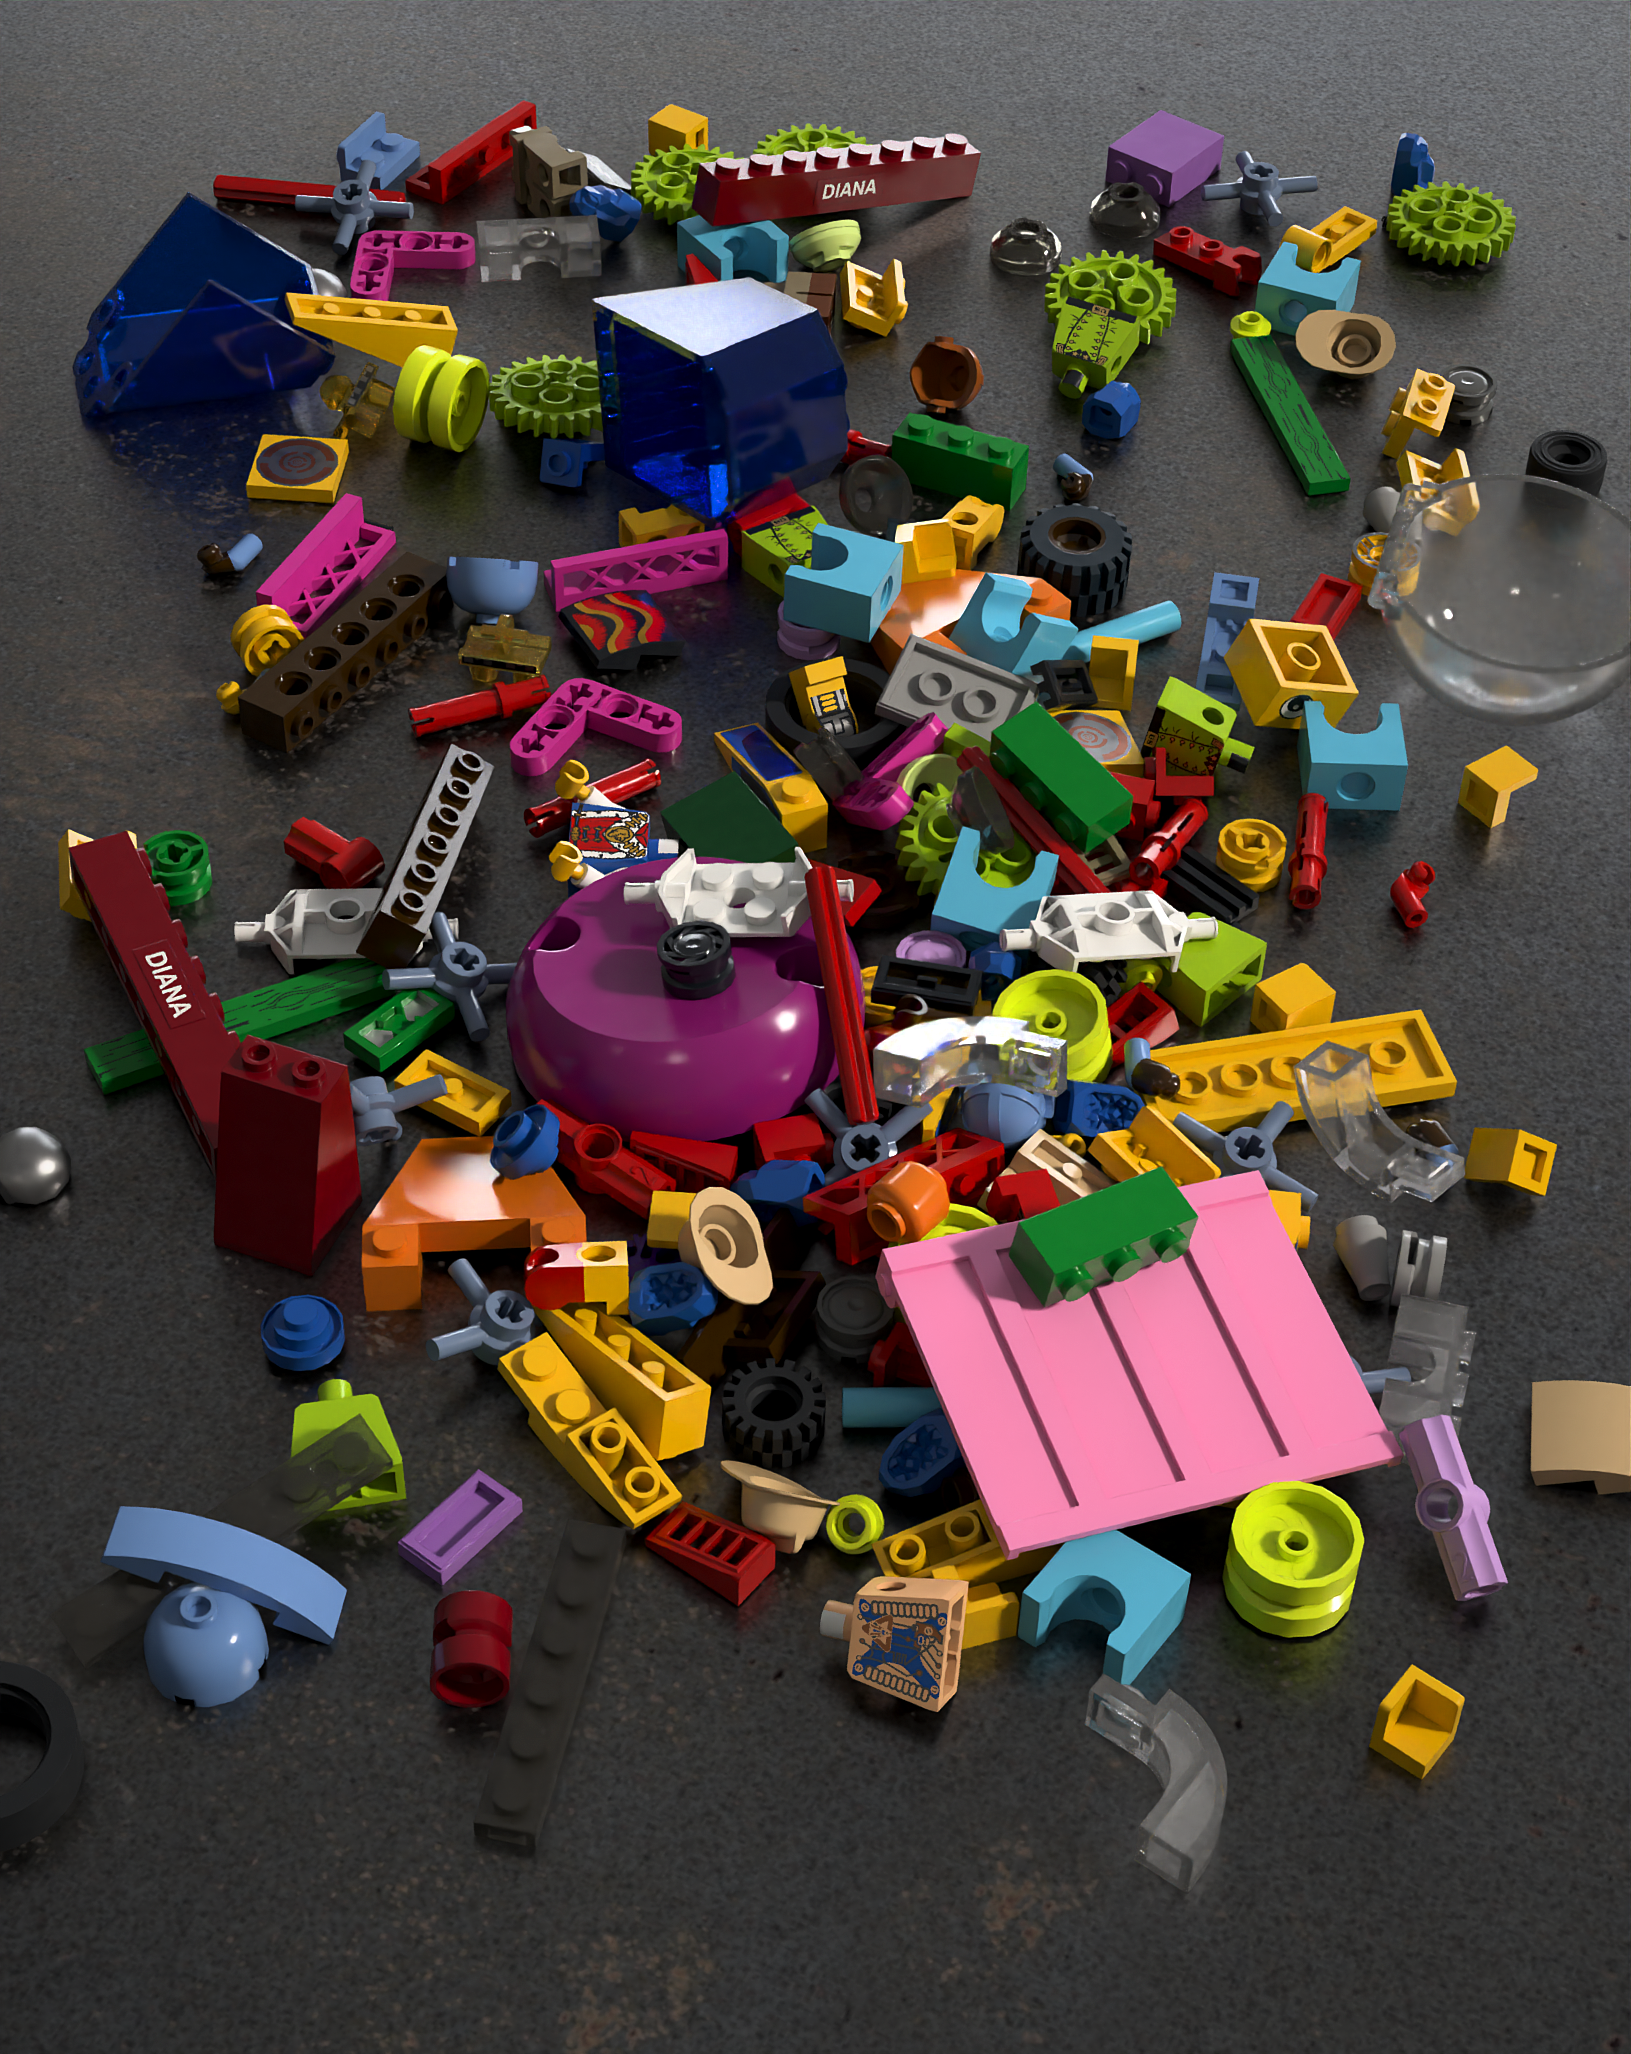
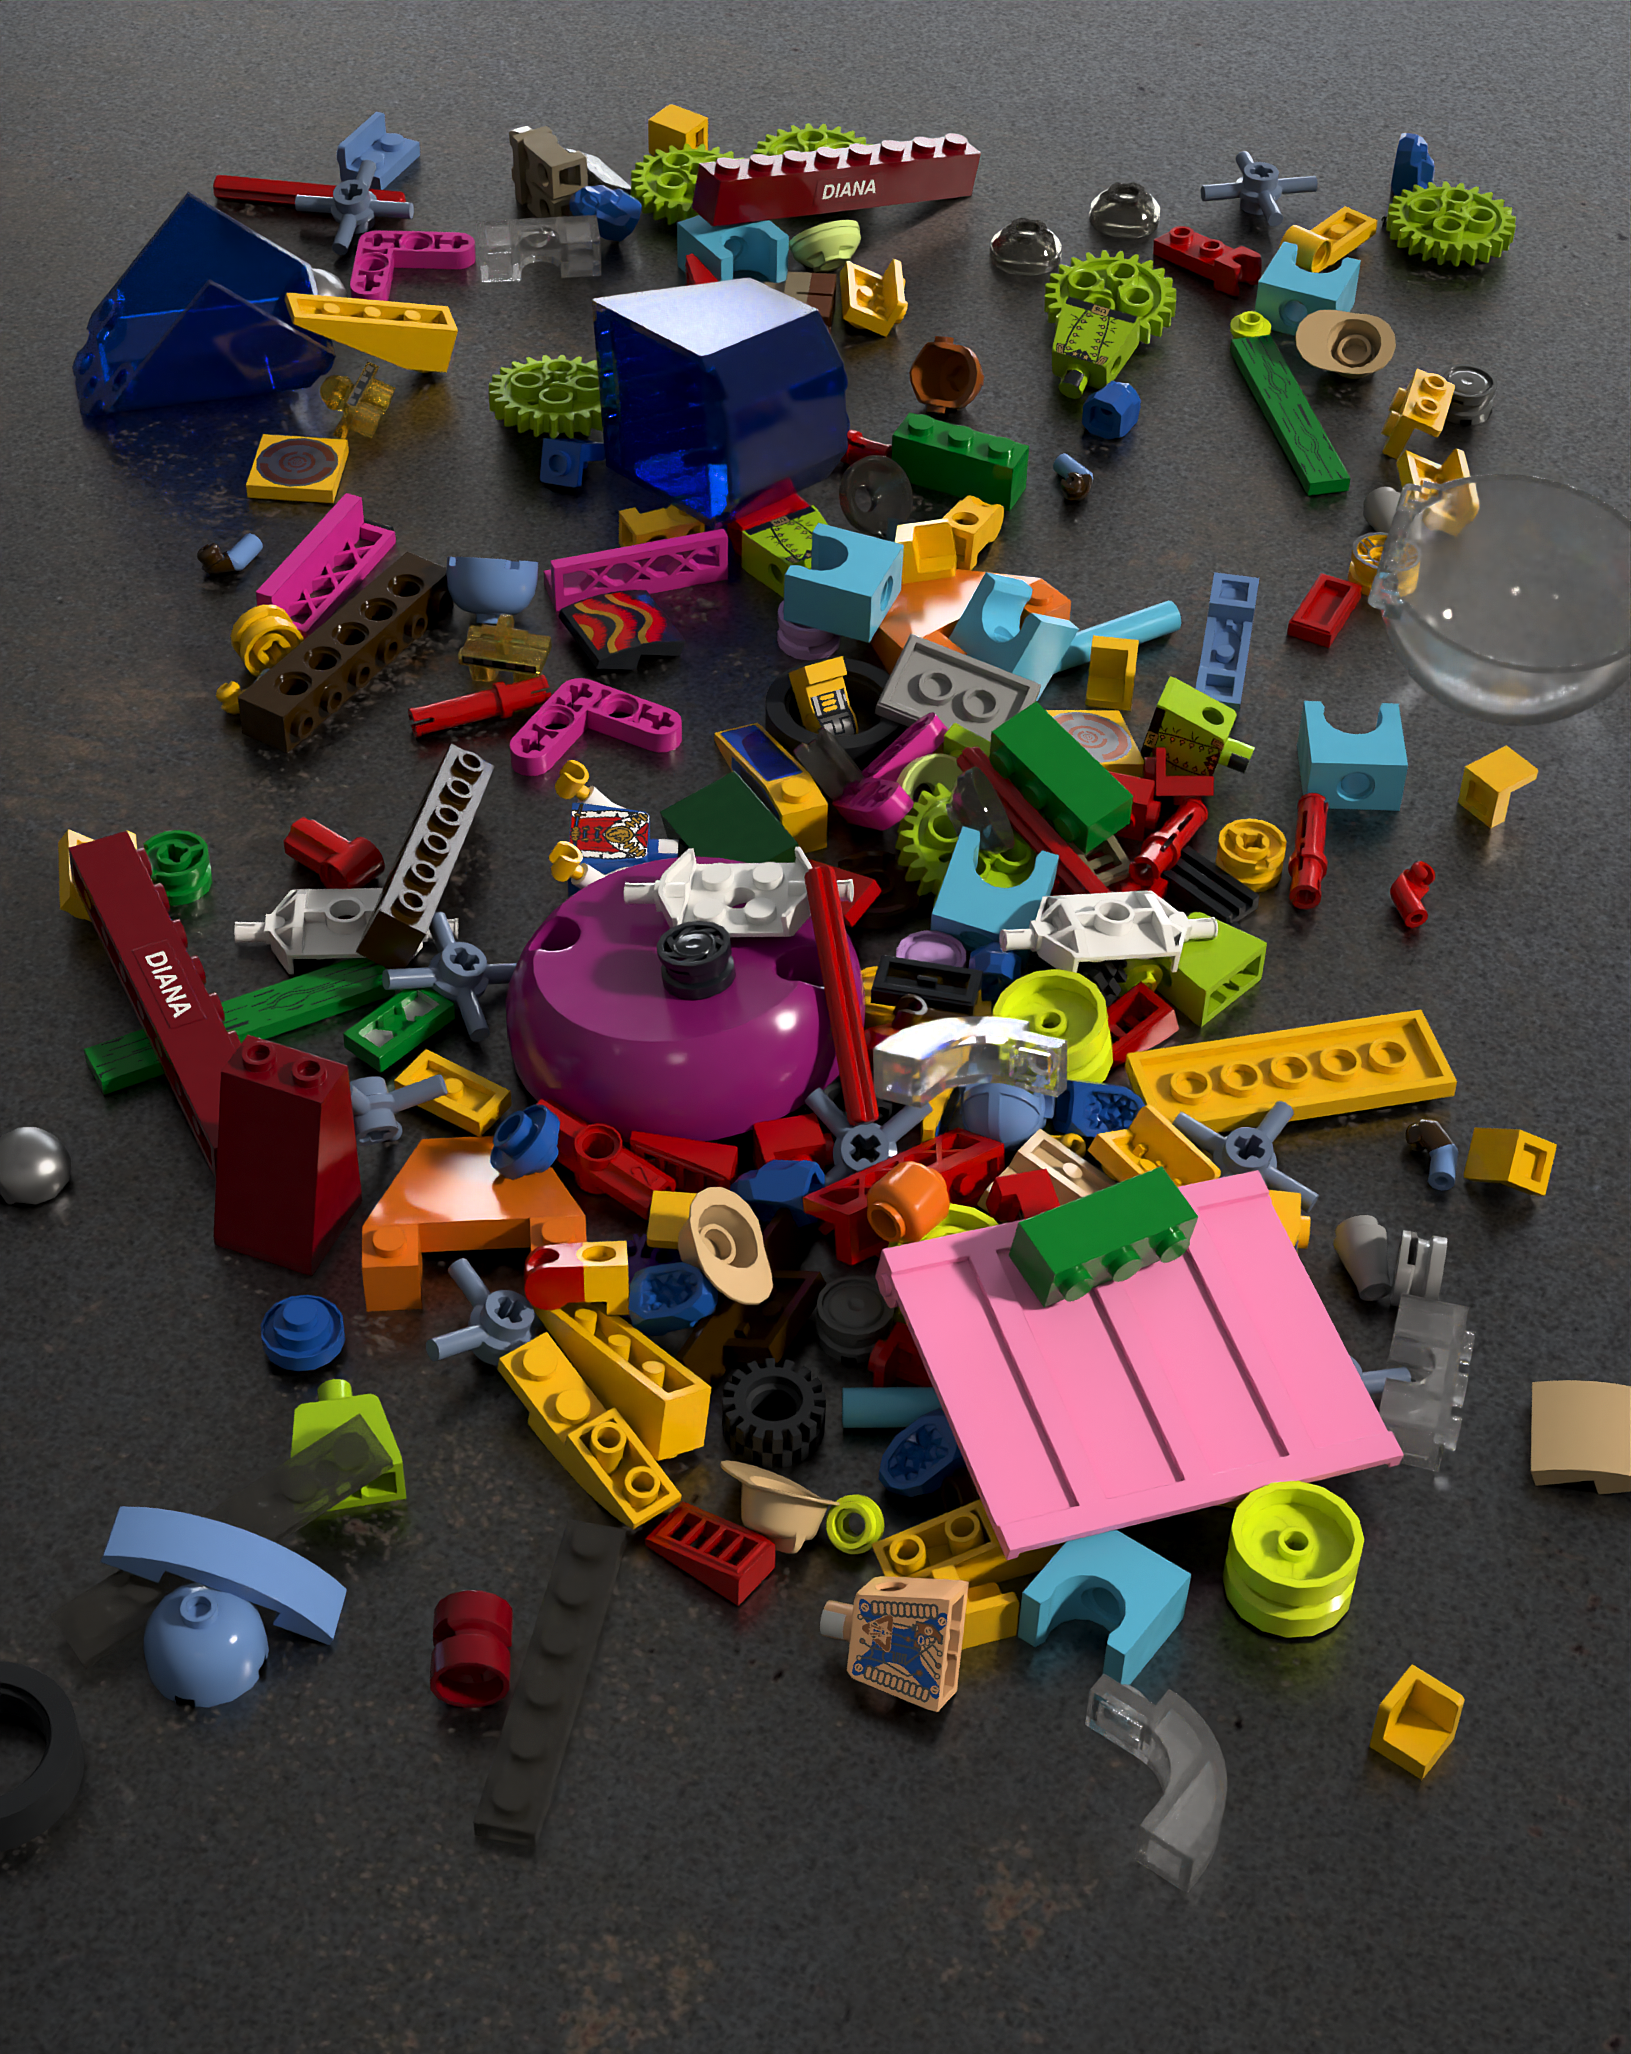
neon yellow wheel [393,345,489,453] -> none
medium lavender tile [397,1469,523,1585] -> none
red fence [405,100,537,205] -> none
red pin [524,758,661,838] -> none
black wheel [1016,503,1132,617] -> none
black tile [1030,660,1098,711] -> none
medium lavender brick [1105,110,1224,207] -> none
dark brown arm [1124,1037,1181,1100] -> none
yellow brick [1223,618,1359,729] -> none
yellow panel [1250,963,1336,1033] -> none
clear arch [1293,1041,1466,1203] -> none
lavender piece [1399,1415,1508,1601] -> none
black tyre [1525,430,1607,503] -> none

